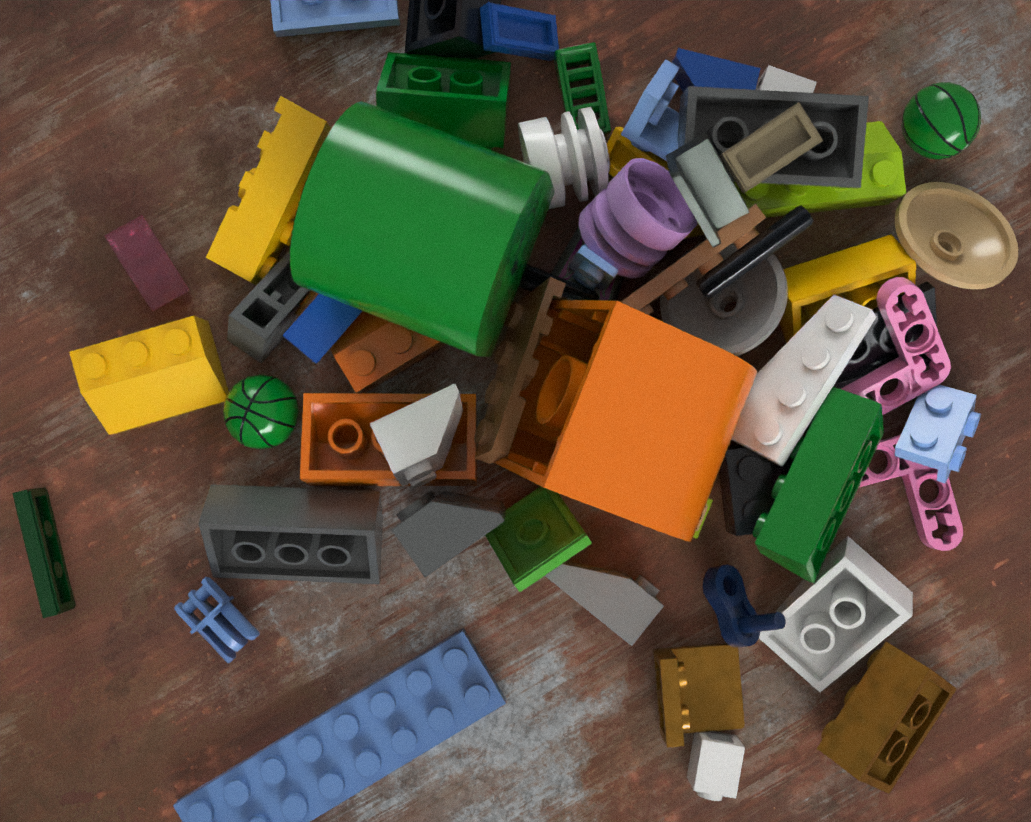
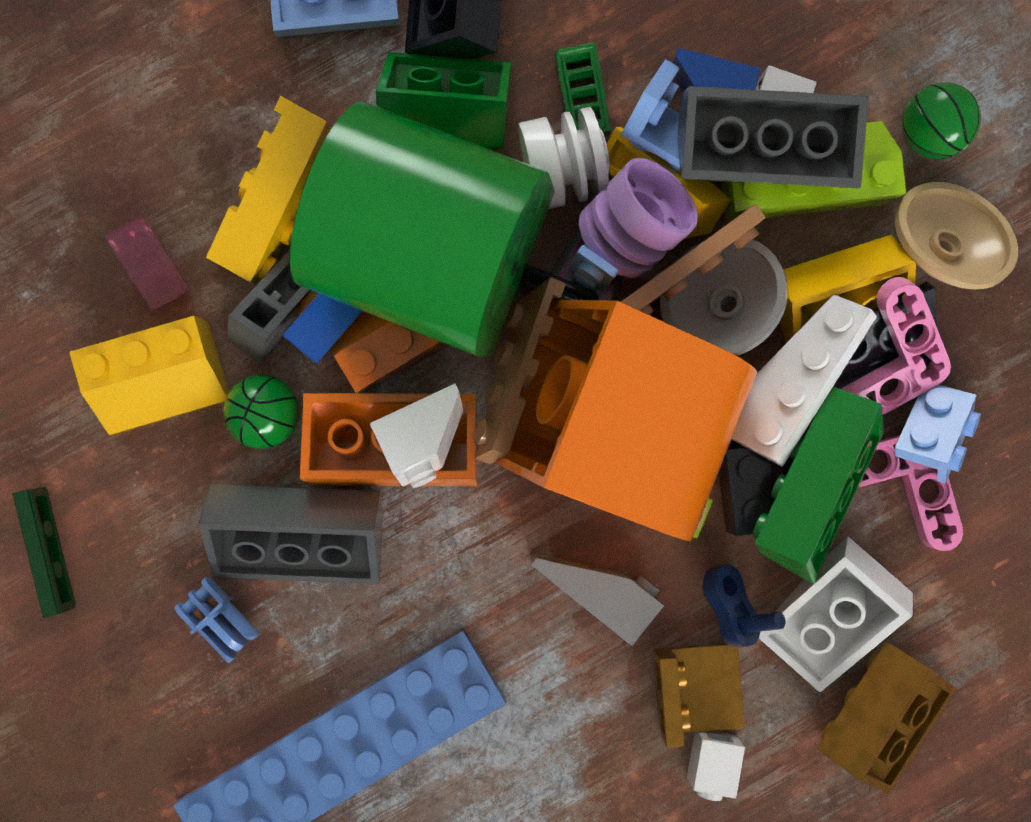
dark grey slope [392,491,506,578] -> none
blue tile [480,2,559,61] -> none
bright green tile [485,486,592,592] -> none
panel [665,132,749,248] -> none
black axle [696,205,814,299] -> none
dark tan tile [719,102,823,193] -> none

